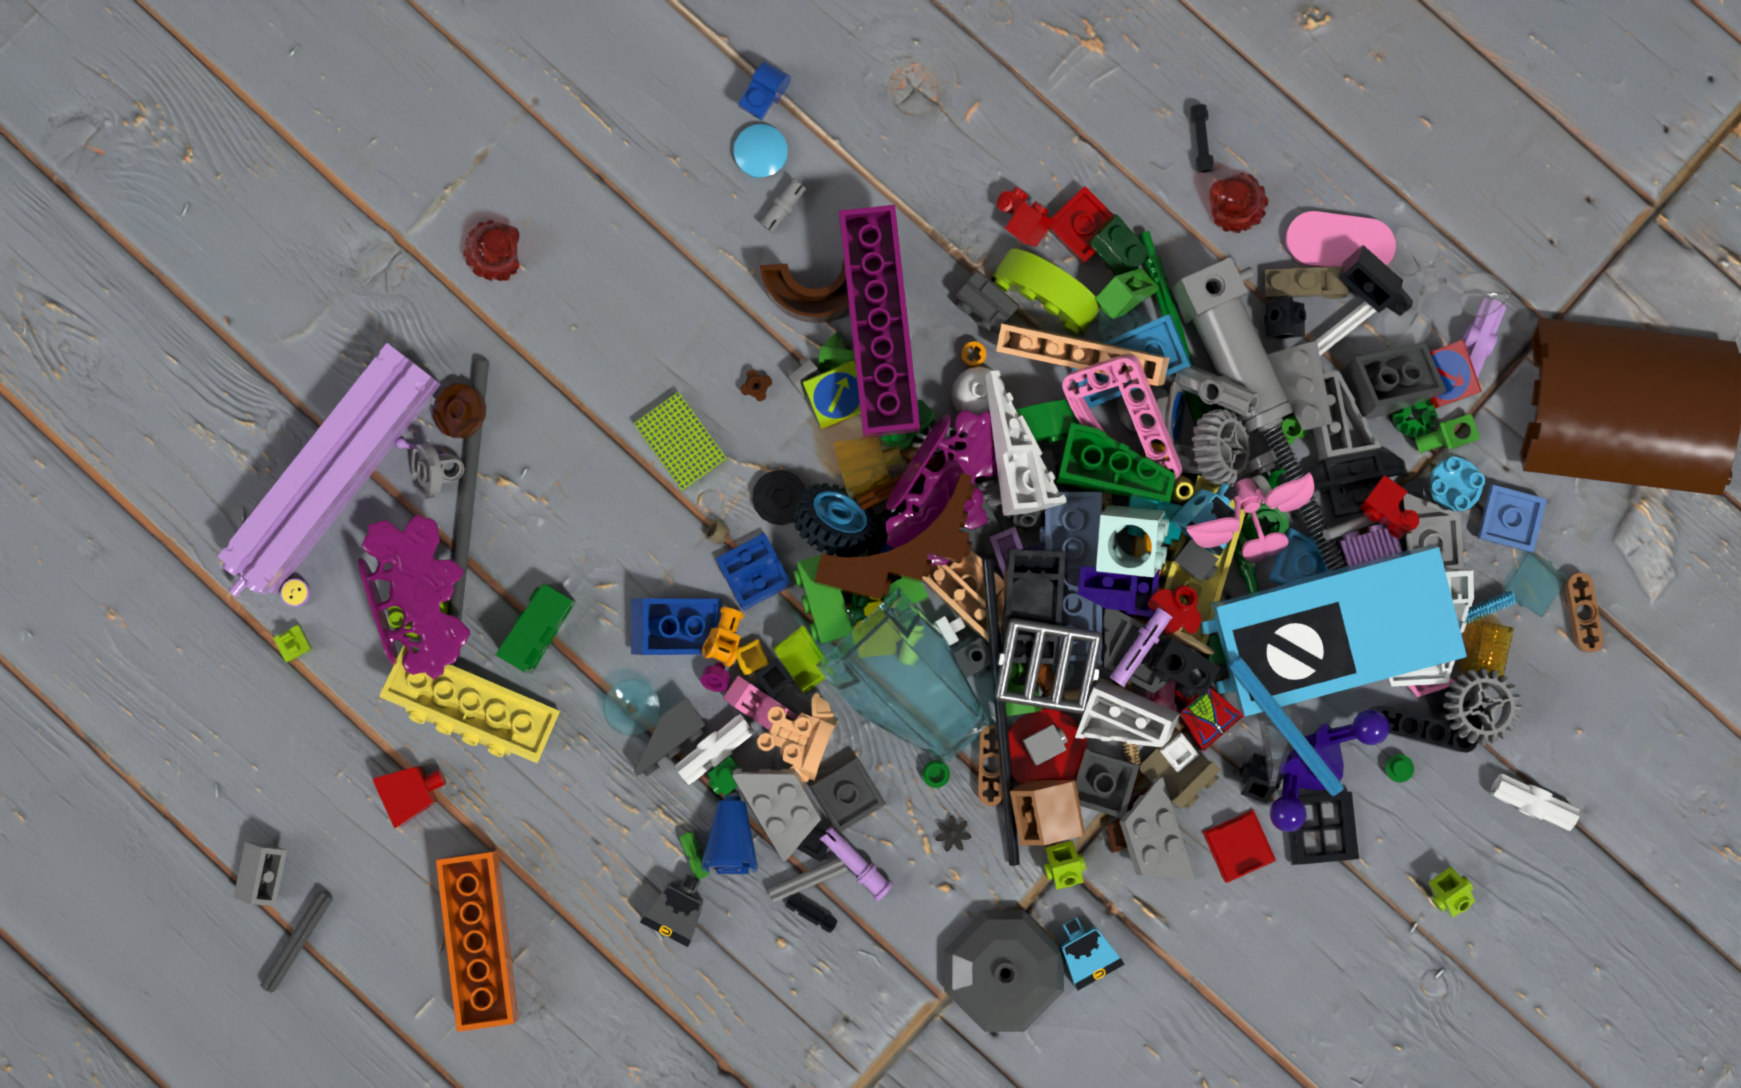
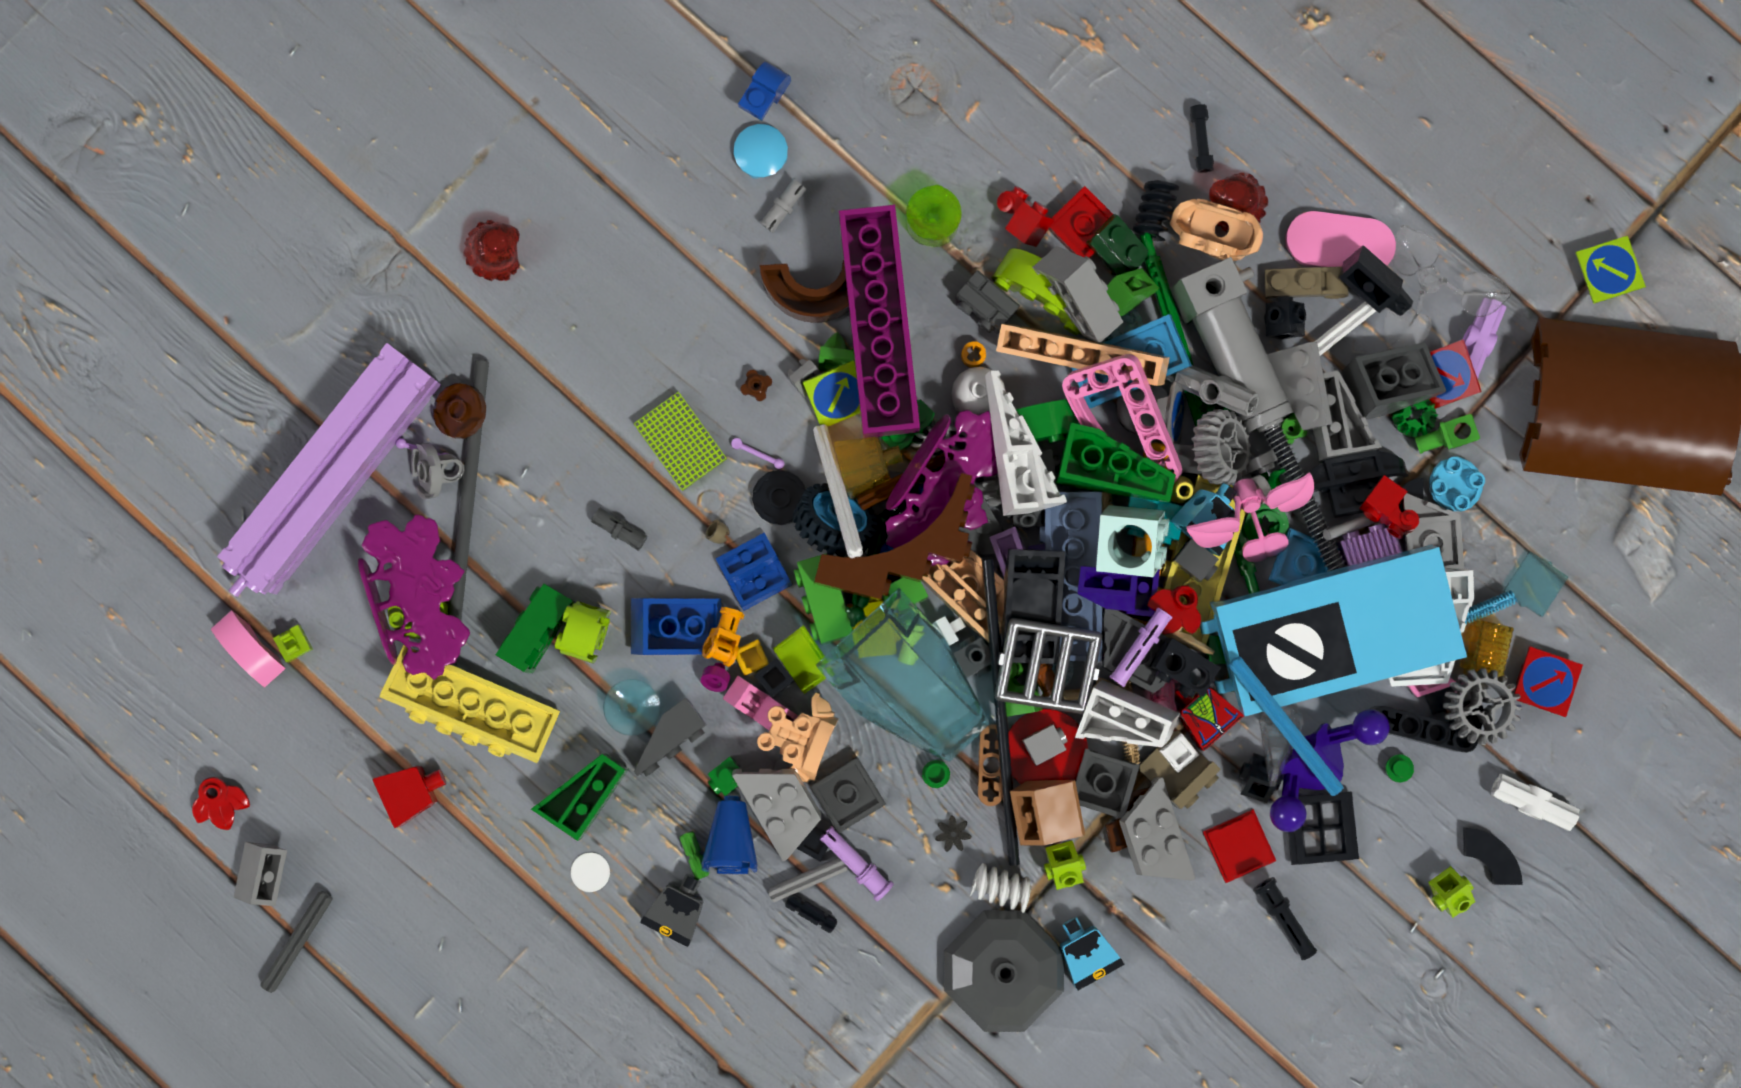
light yellow tile [281,579,311,607] -> none
orange brick [436,850,519,1032] -> none
white piece [674,714,755,785] -> none
medium blue plate [1477,485,1547,553] -> none
medium nougat beam [1564,573,1604,653] -> none
none -> red plate [192,777,250,830]
none -> bright pink brick [211,610,286,687]
none -> green wedge [531,753,629,841]
none -> lime brick [555,600,611,664]
none -> white sticker [571,853,610,892]
none -> dark grey pin [591,507,648,551]
none -> lavender hinge [731,438,785,469]
none -> white axle [813,424,863,558]
none -> clear neon green brick [906,185,962,247]
none -> white piece [969,863,1031,913]
none -> light grey wedge [1032,246,1123,344]
none -> black piece [1132,180,1179,242]
none -> light nougat piece [1170,199,1263,261]
none -> black pin [1253,877,1317,960]
none -> black tile [1463,828,1523,885]
none -> piece [1514,646,1583,717]
none -> piece [1575,235,1646,304]

